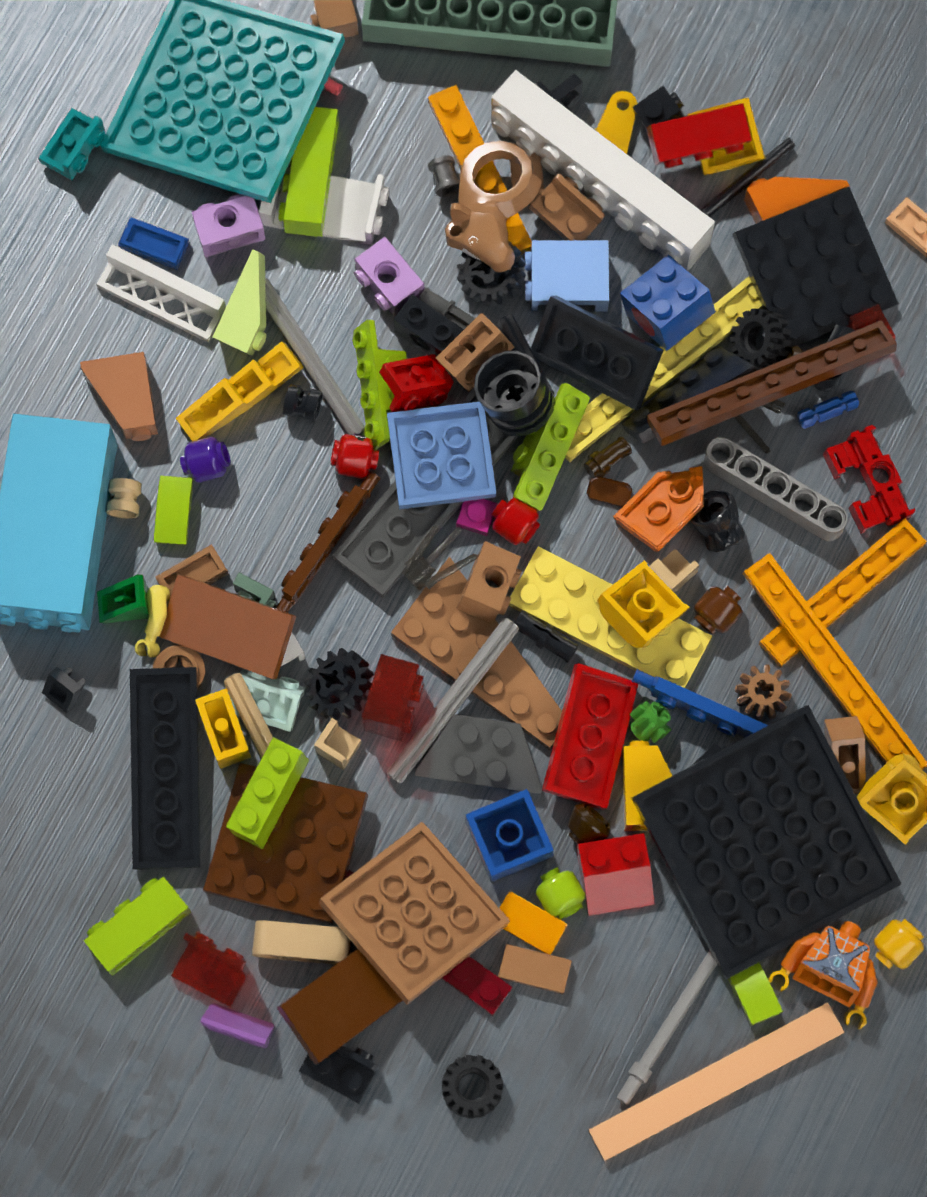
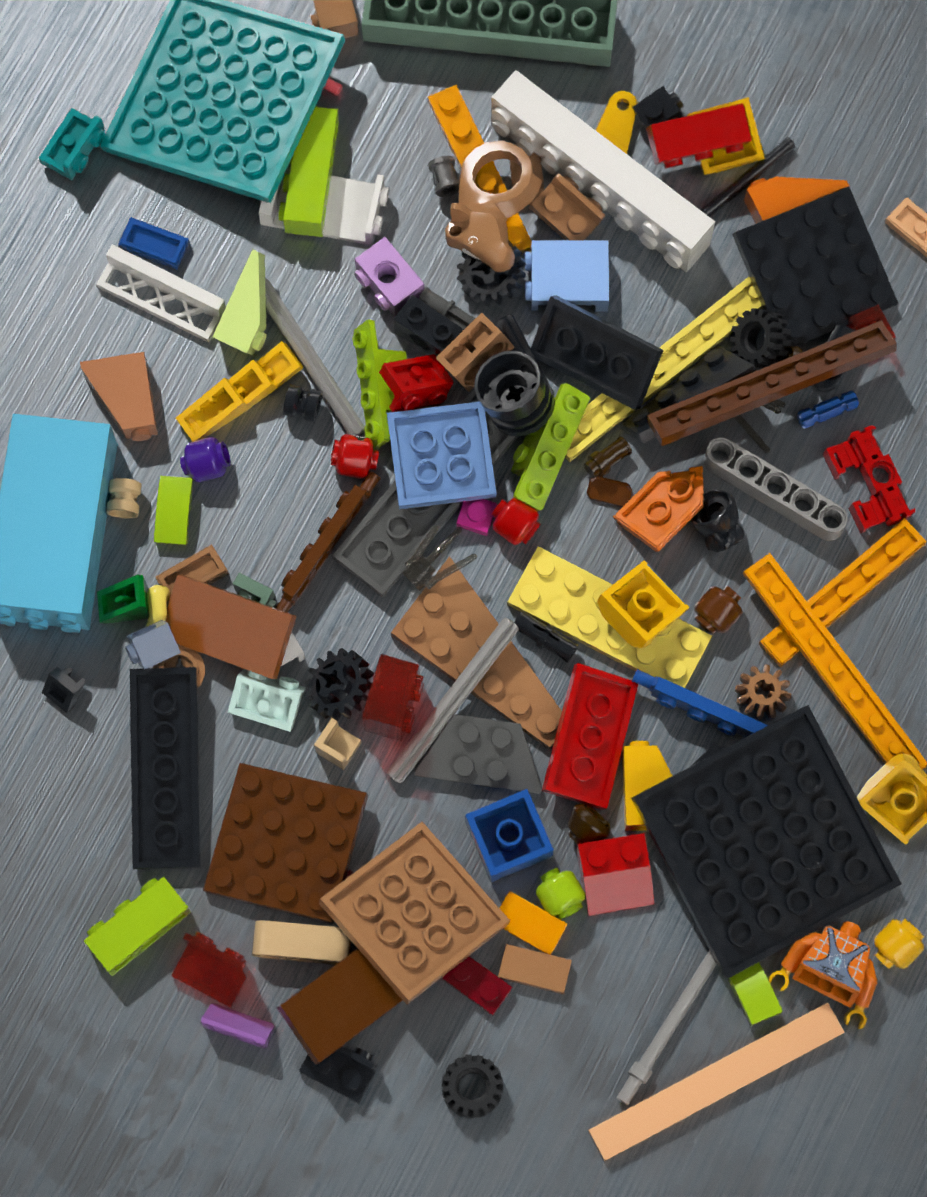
lavender brick [192,194,266,257] -> none
yellow slope [195,688,251,769] -> none
tan axle [224,673,273,758] -> none
lime brick [226,737,309,849] -> none
medium nougat brick [456,541,522,624] -> none
black bracket [534,73,583,109] -> none
blue brick [620,255,715,351] -> none
bright green gear [630,701,671,743] -> none
tan panel [649,549,699,593] -> none
medium nougat slope [824,716,866,794] -> none
none -> sand blue brick [125,620,181,670]

